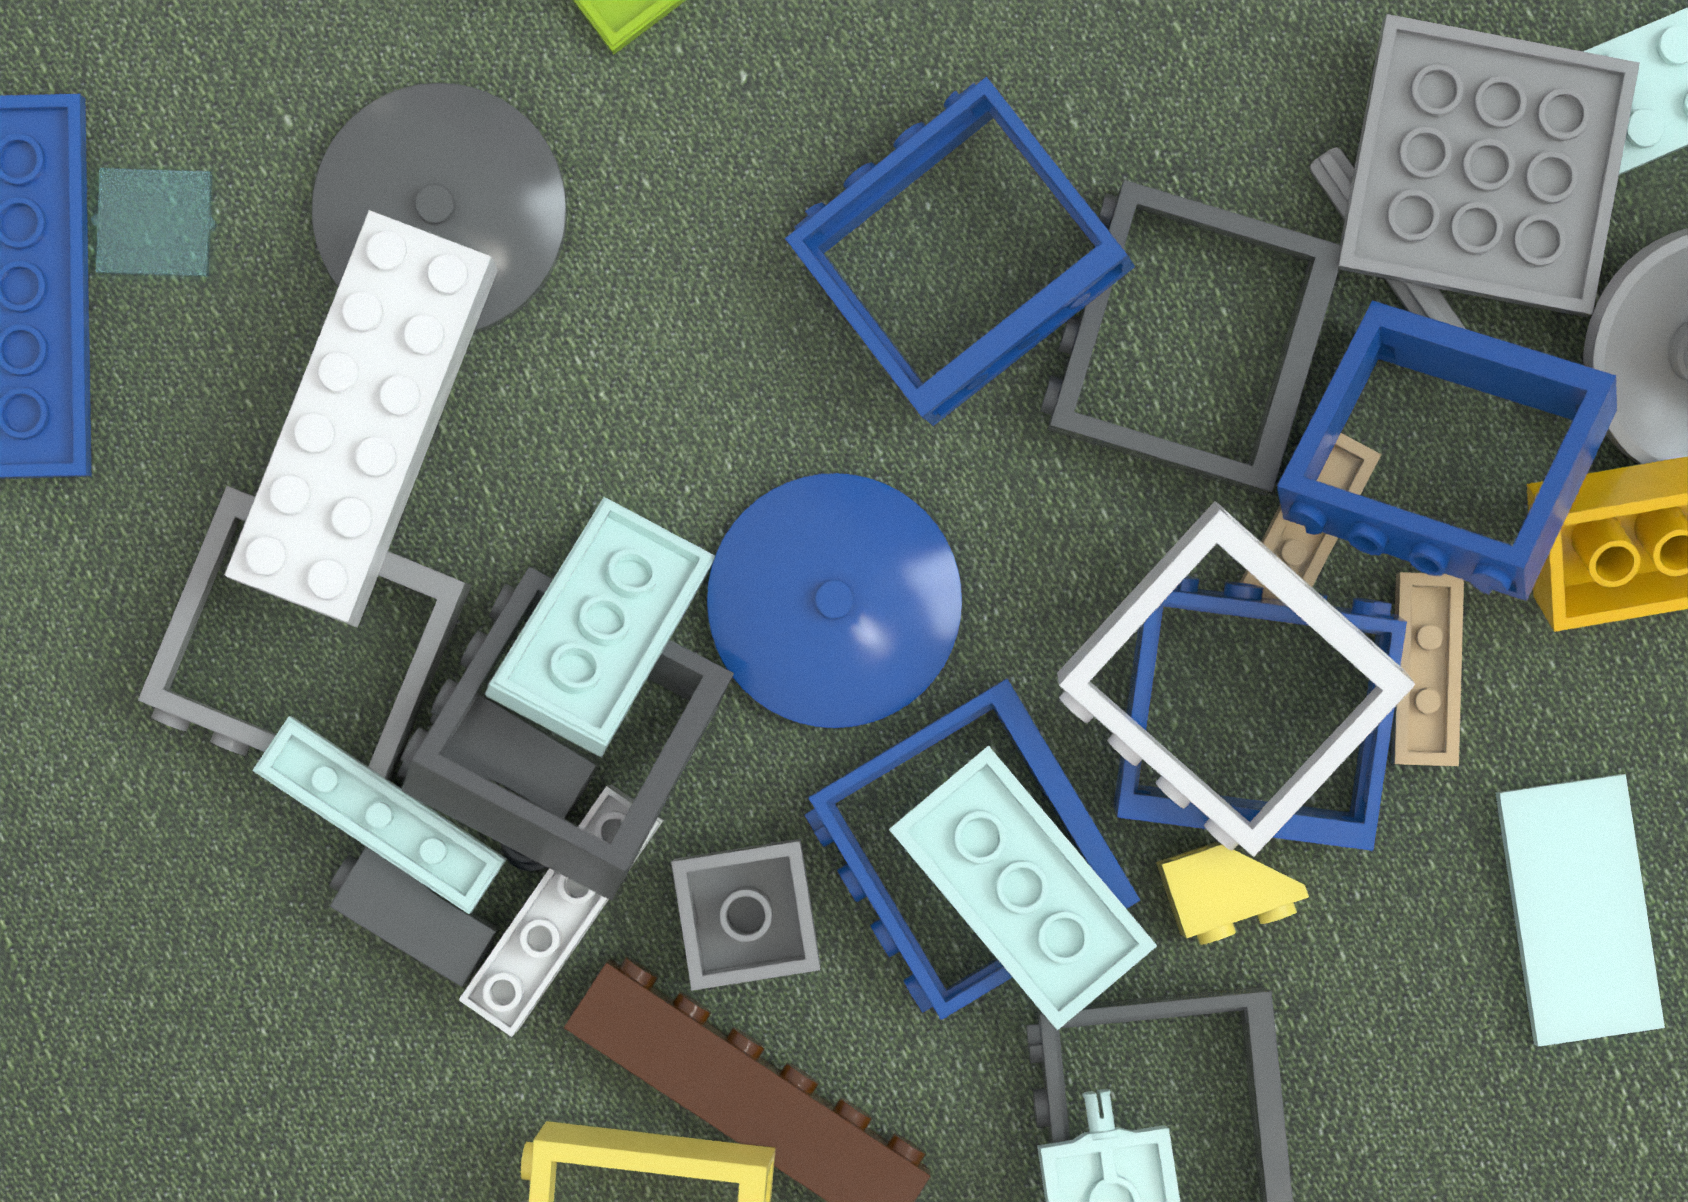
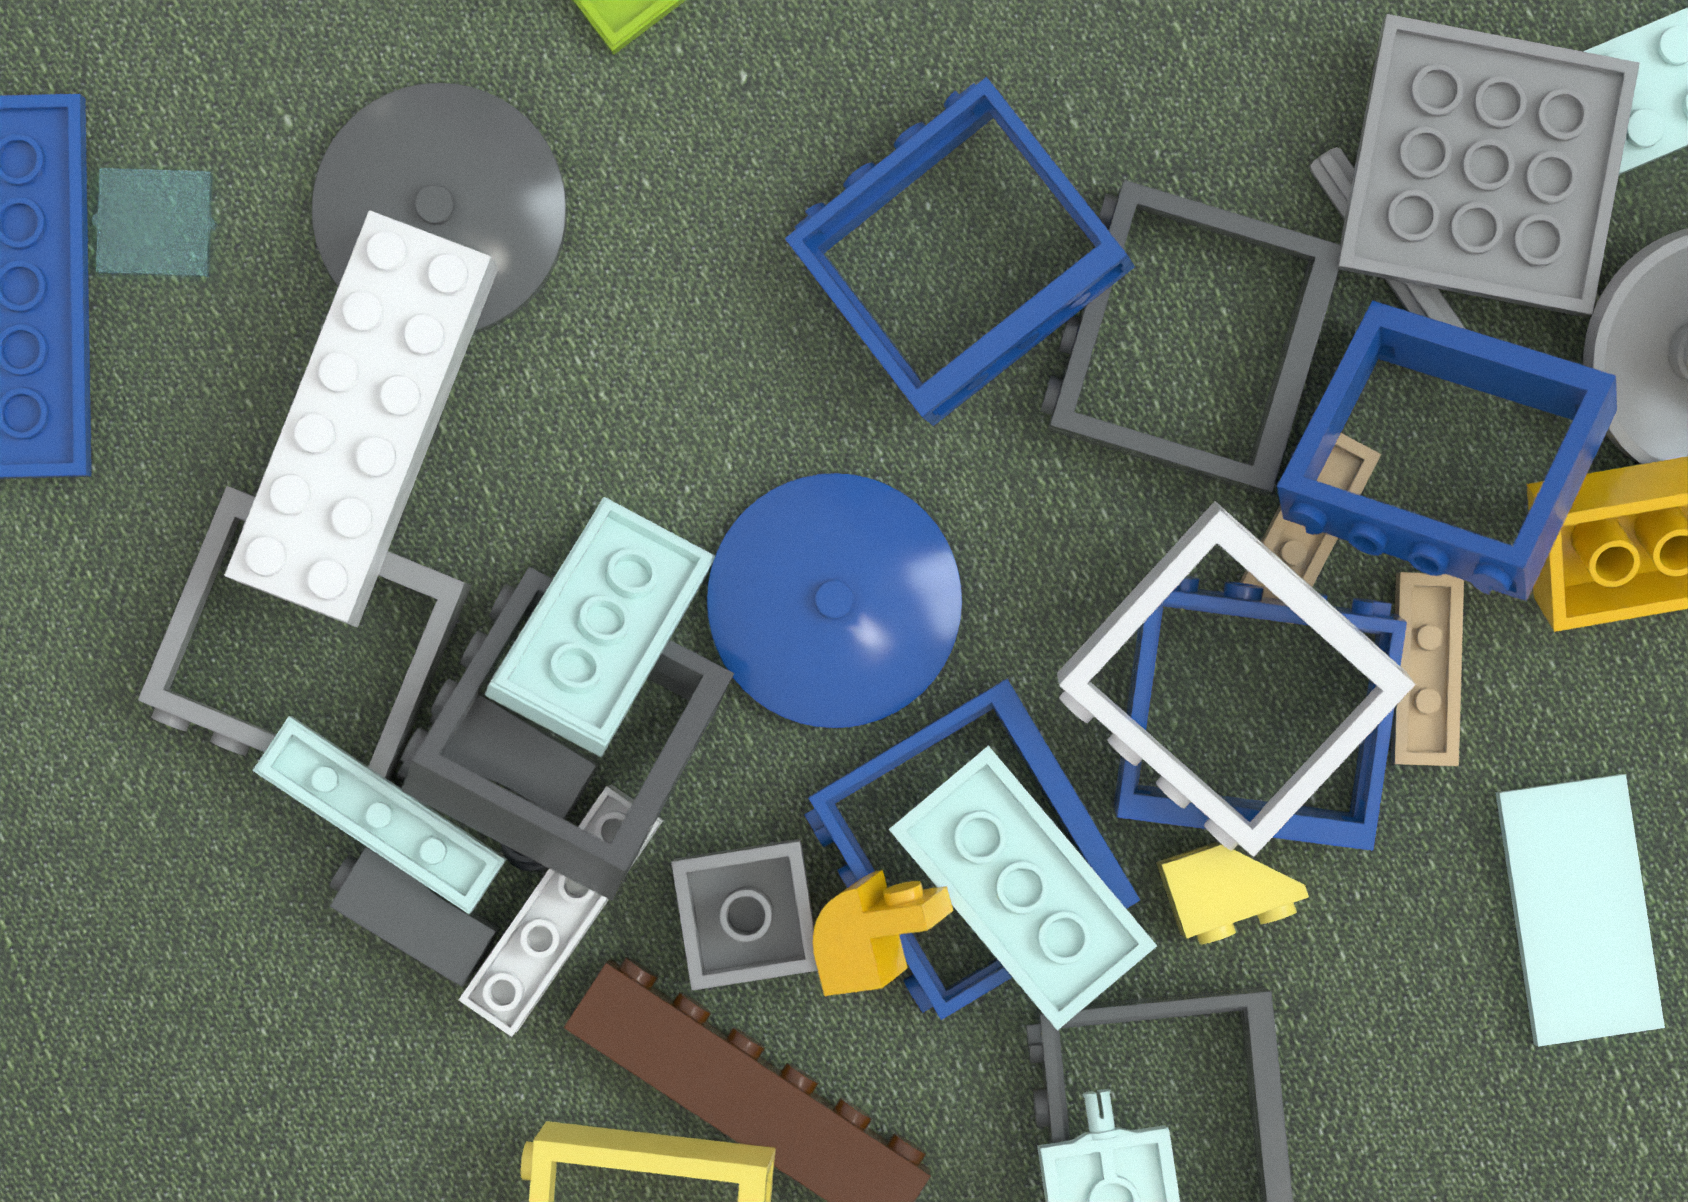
none -> yellow brick [813,870,953,996]

